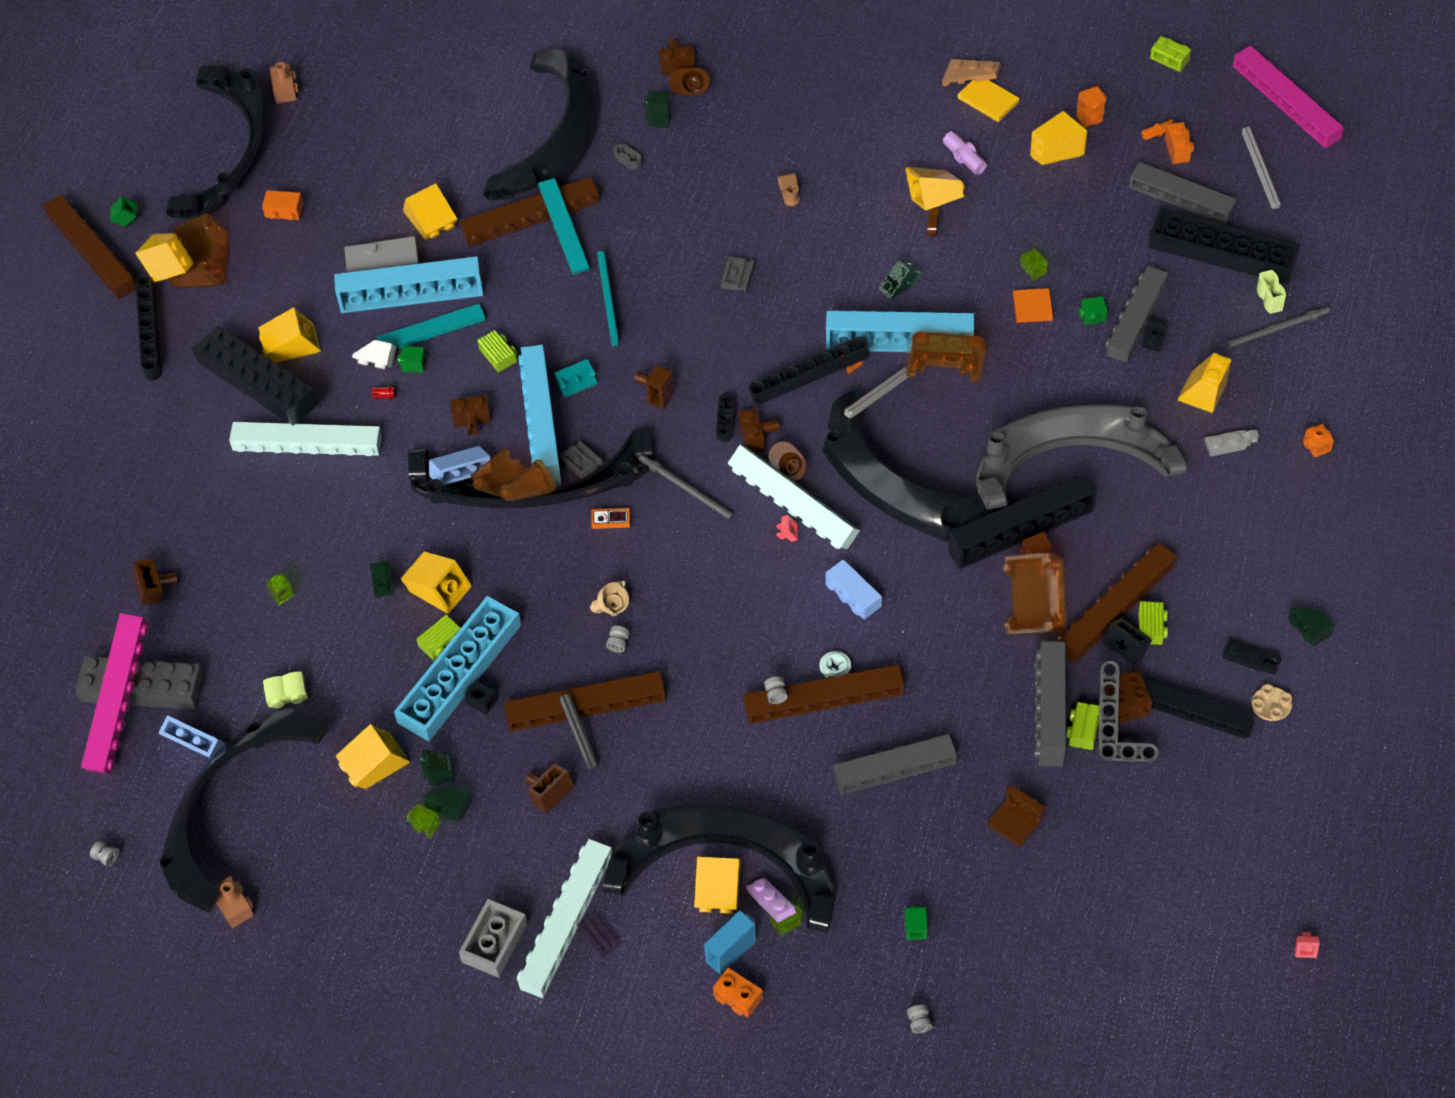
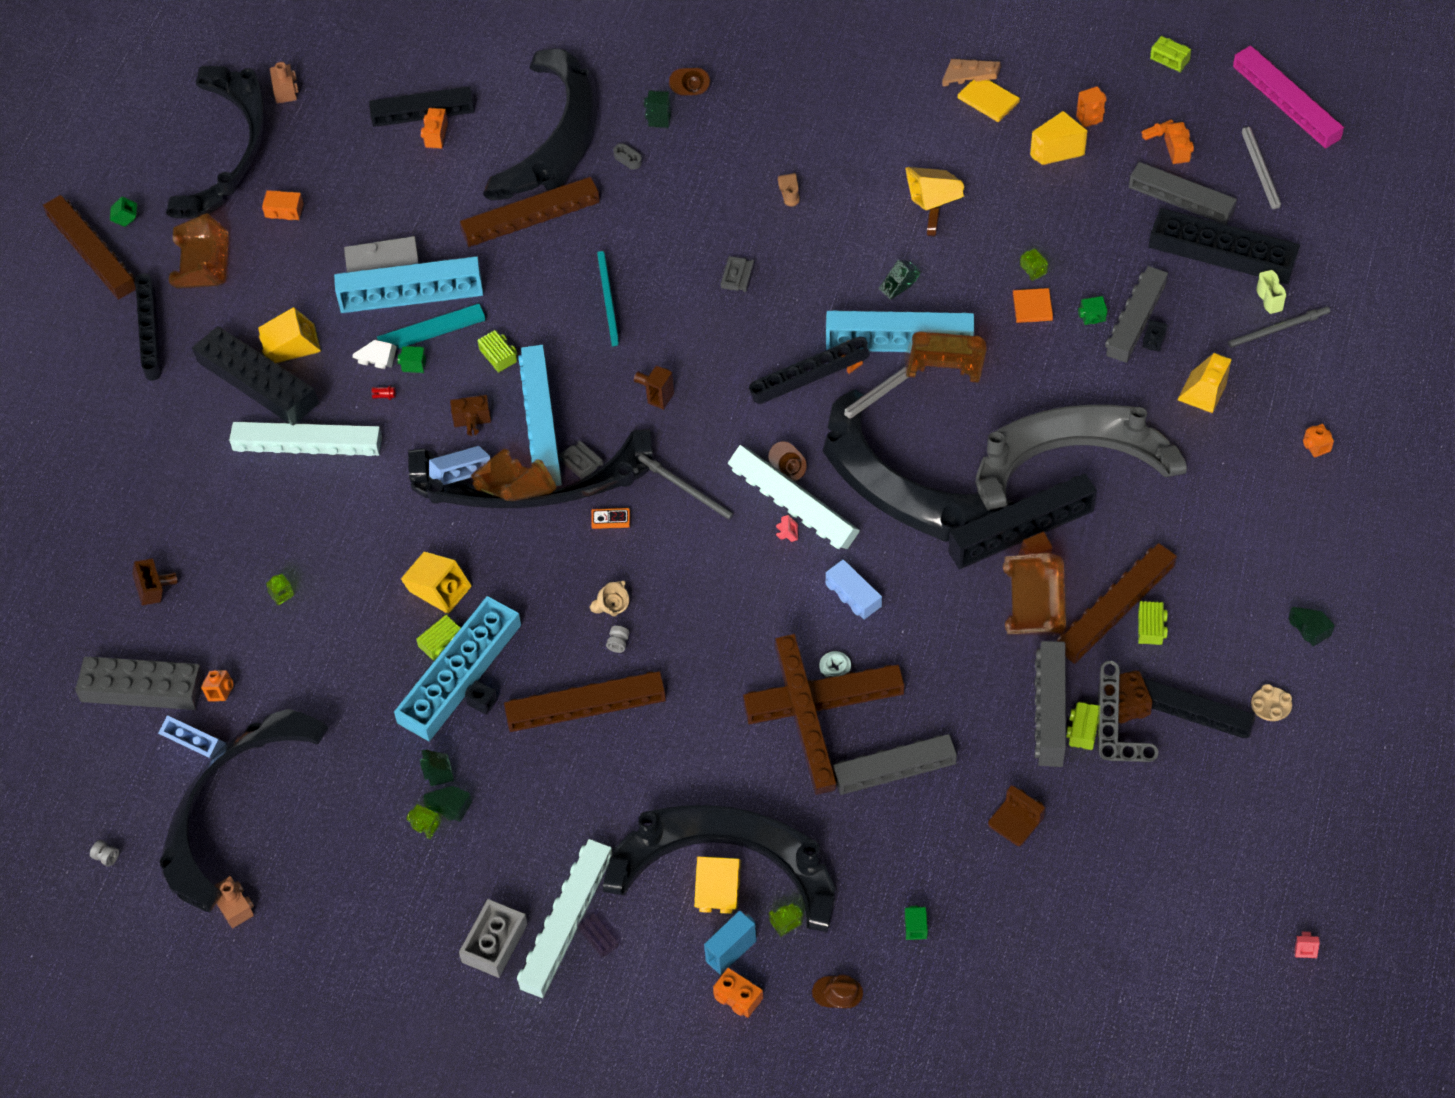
dark pink brick [81,613,149,775] -> none
yellow slope [136,234,194,282] -> none
yellowish green brick [263,672,308,708] -> none
yellow slope [336,724,410,789] -> none
clear green slope [370,561,395,598] -> none
yellow slope [403,183,457,240] -> none
reddish brown brick [525,763,574,813] -> none
teal tile [538,178,589,275] -> none
teal hinge [554,359,597,398] -> none
dark grey axle [560,694,598,769] -> none
reddish brown brick [658,37,695,76] -> none
black beam [716,393,736,442] -> none
reddish brown brick [738,408,780,453] -> none
lavender plate [746,878,796,922] -> none
light grey wheel [764,676,788,704] -> none
light grey wheel [907,1005,932,1034] -> none
lavender piece [943,131,987,175] -> none
black brick [1102,618,1152,664] -> none
light grey hinge [1204,430,1259,456] -> none
black hinge [1222,638,1282,674] -> none
none -> orange brick [201,670,234,702]
none -> black brick [369,86,474,127]
none -> orange brick [421,108,448,148]
none -> reddish brown brick [775,634,836,795]
none -> reddish brown piece [812,974,863,1009]

